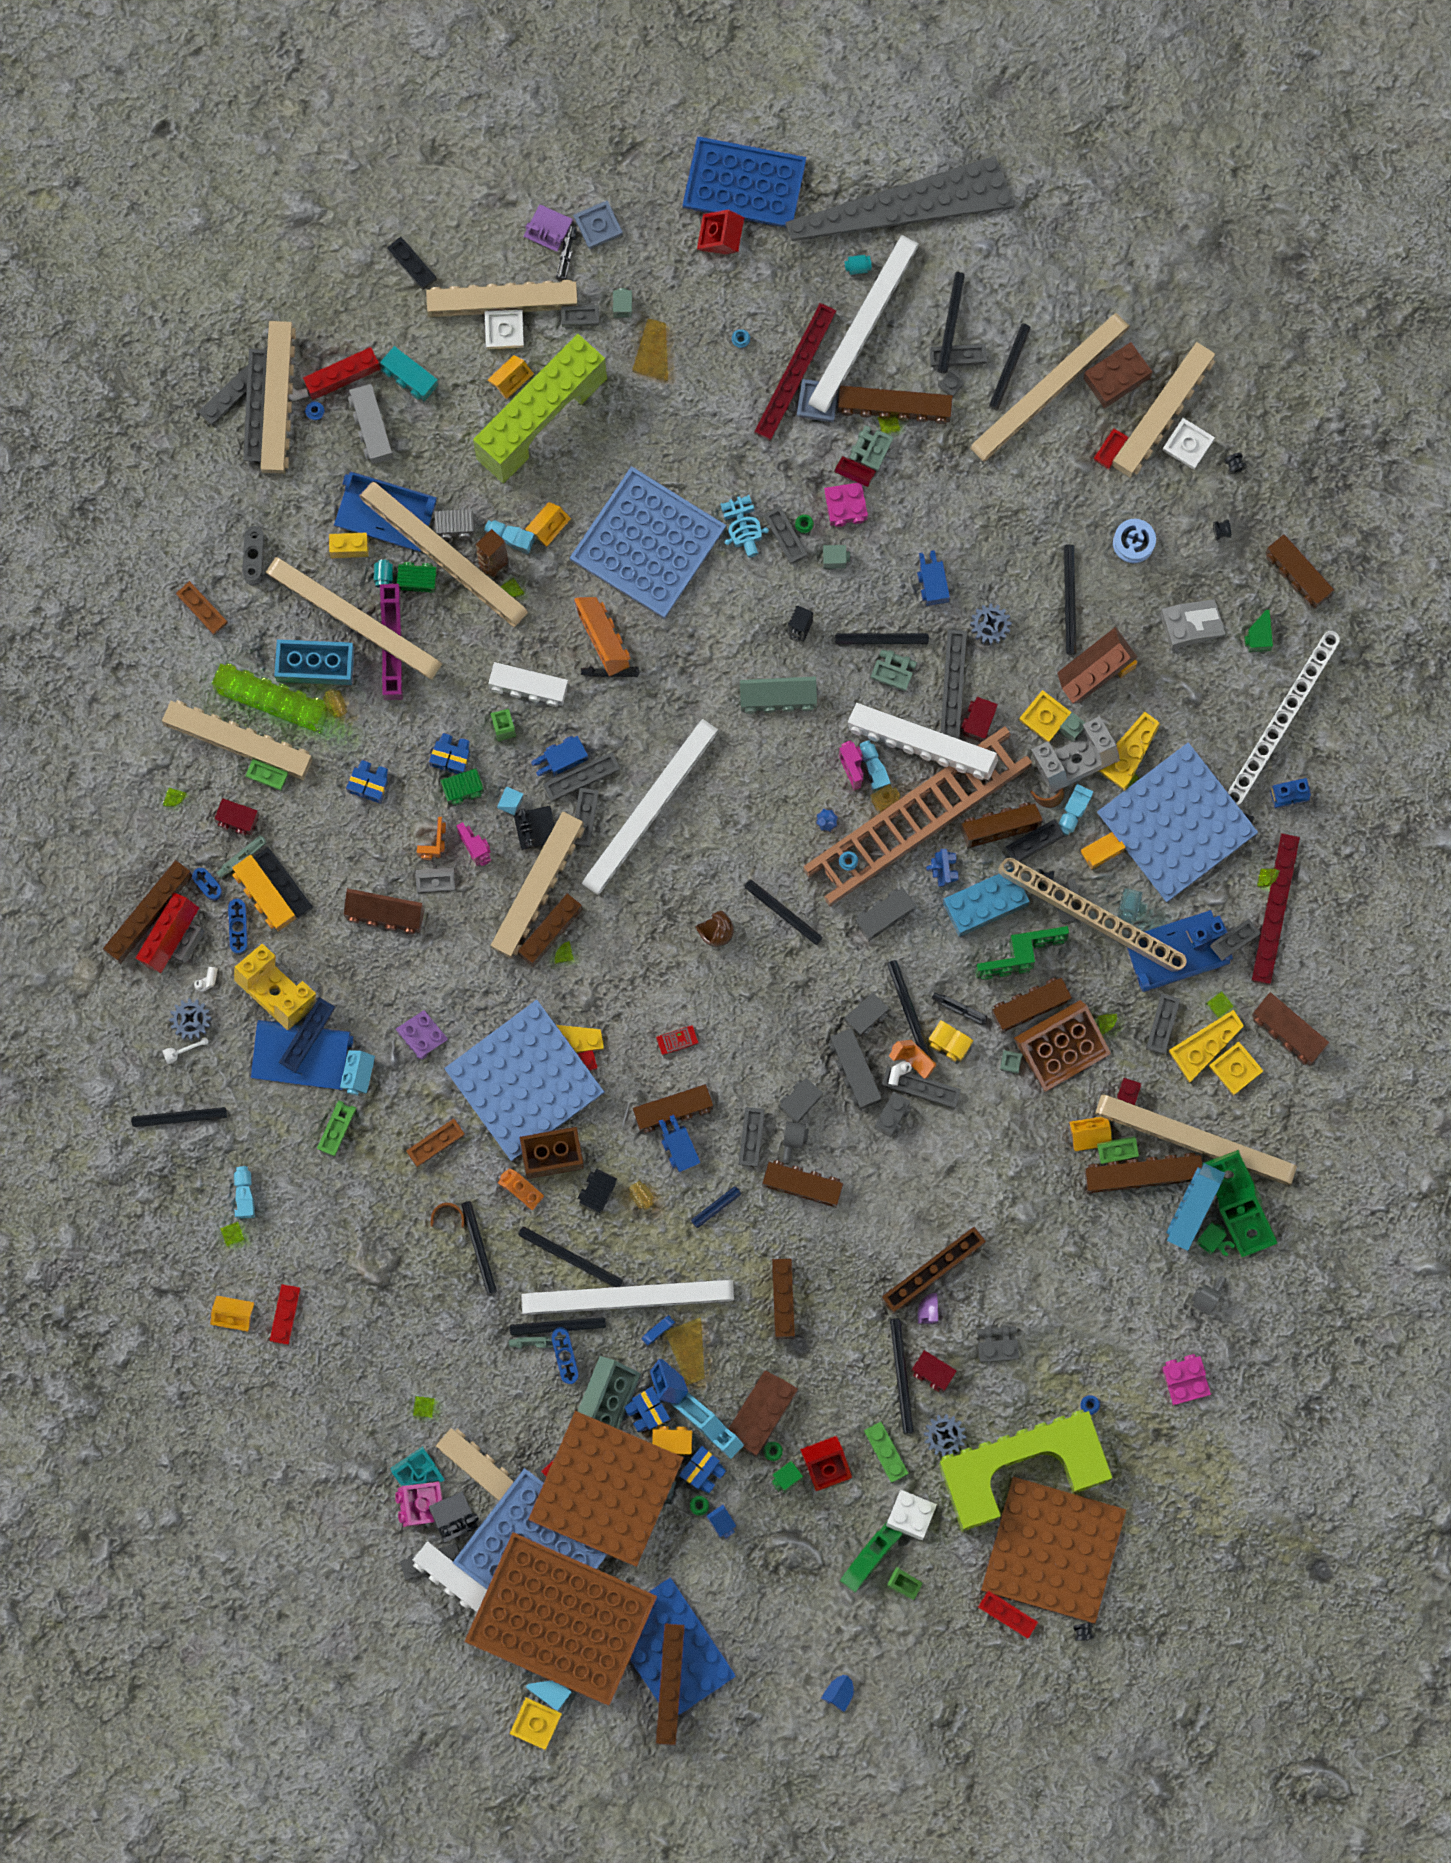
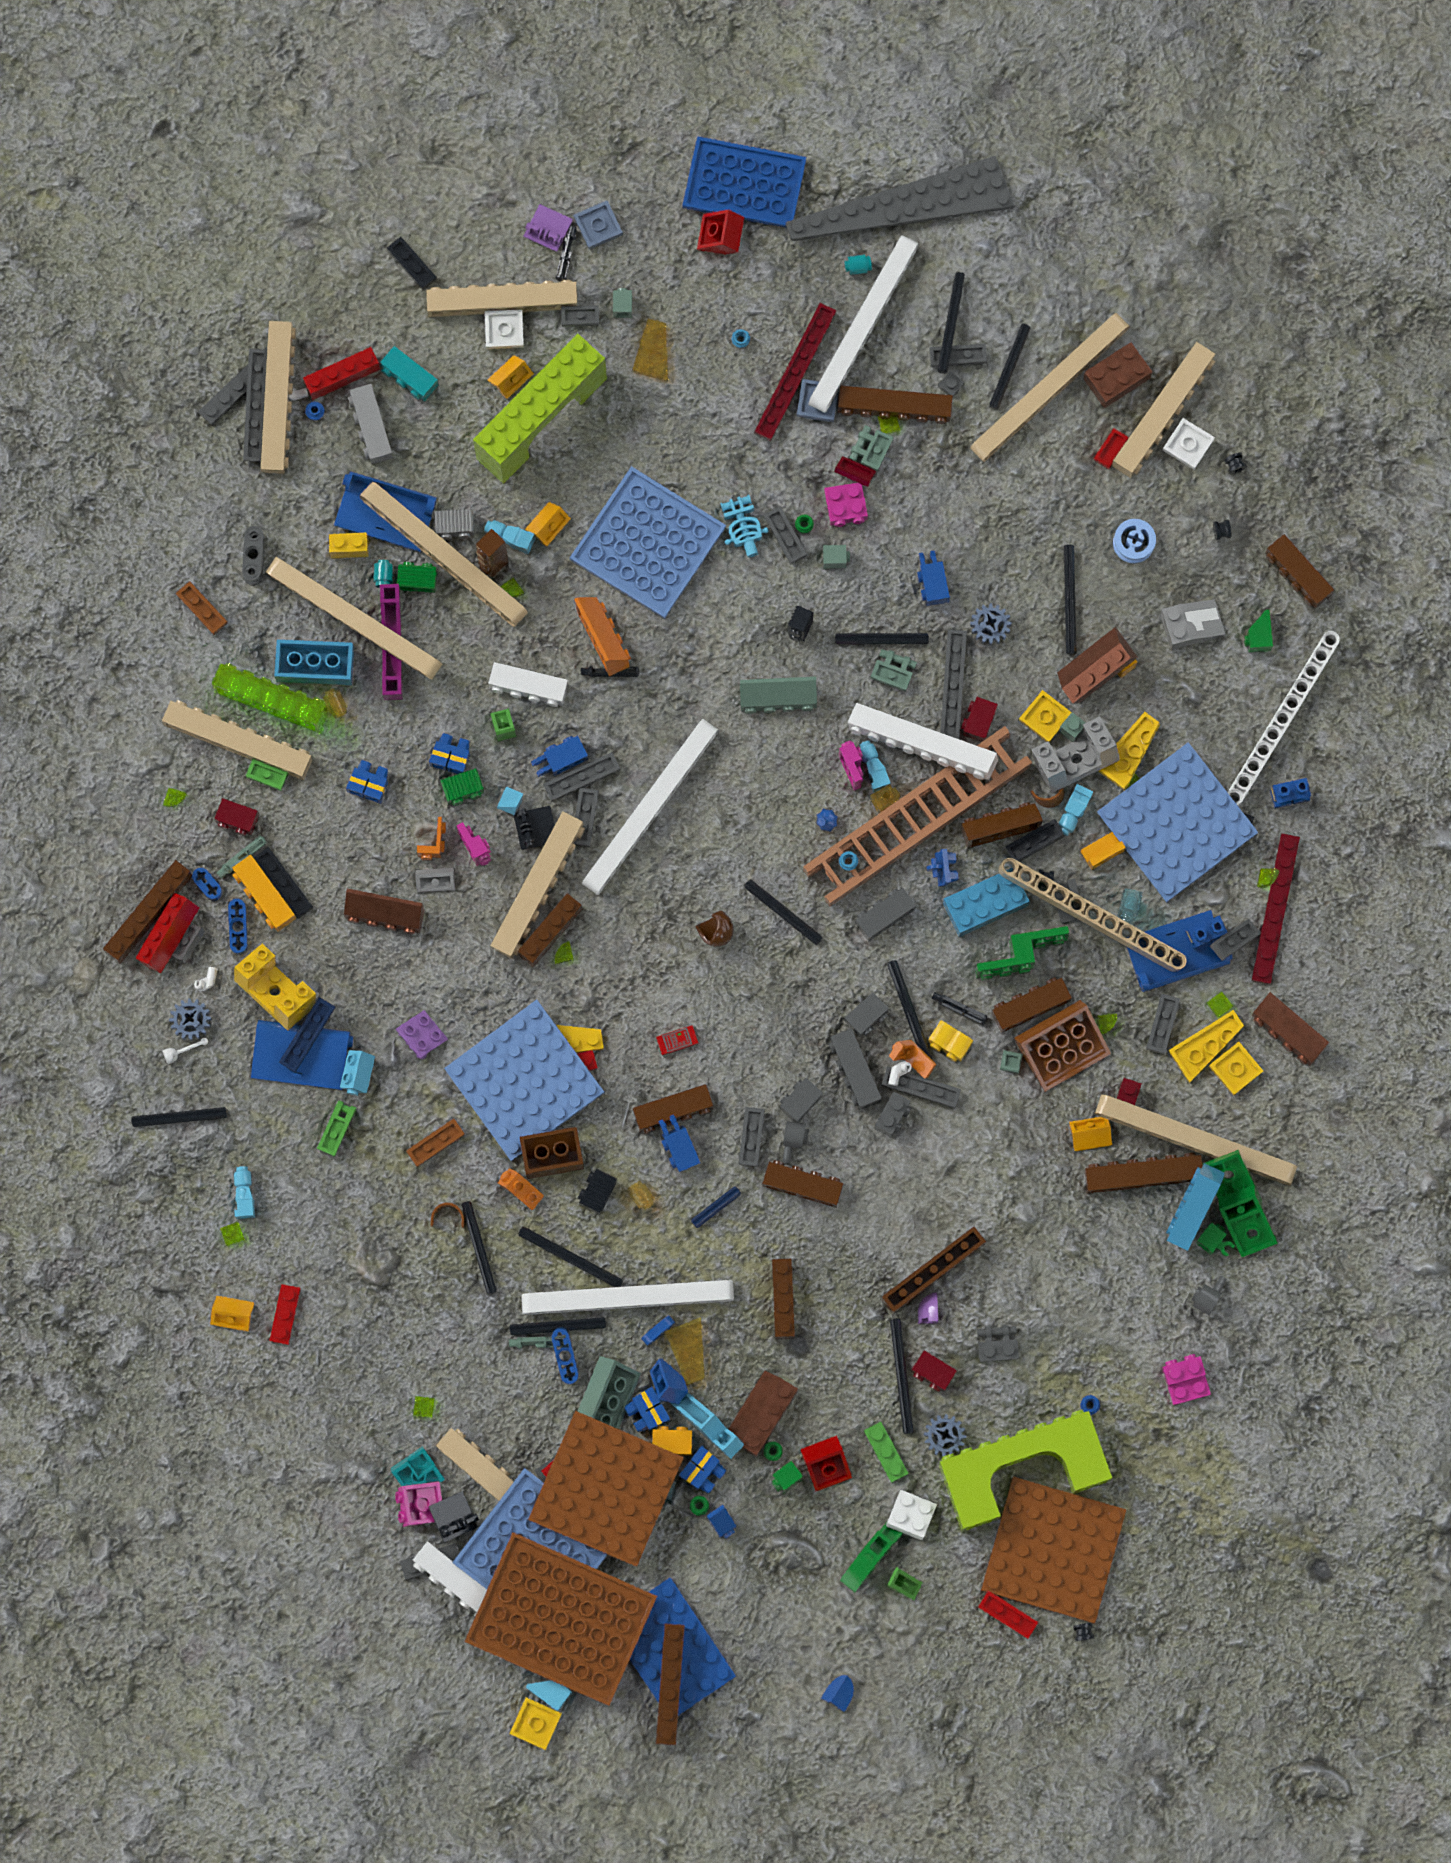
bright green plate [1097,1136,1139,1164] -> none

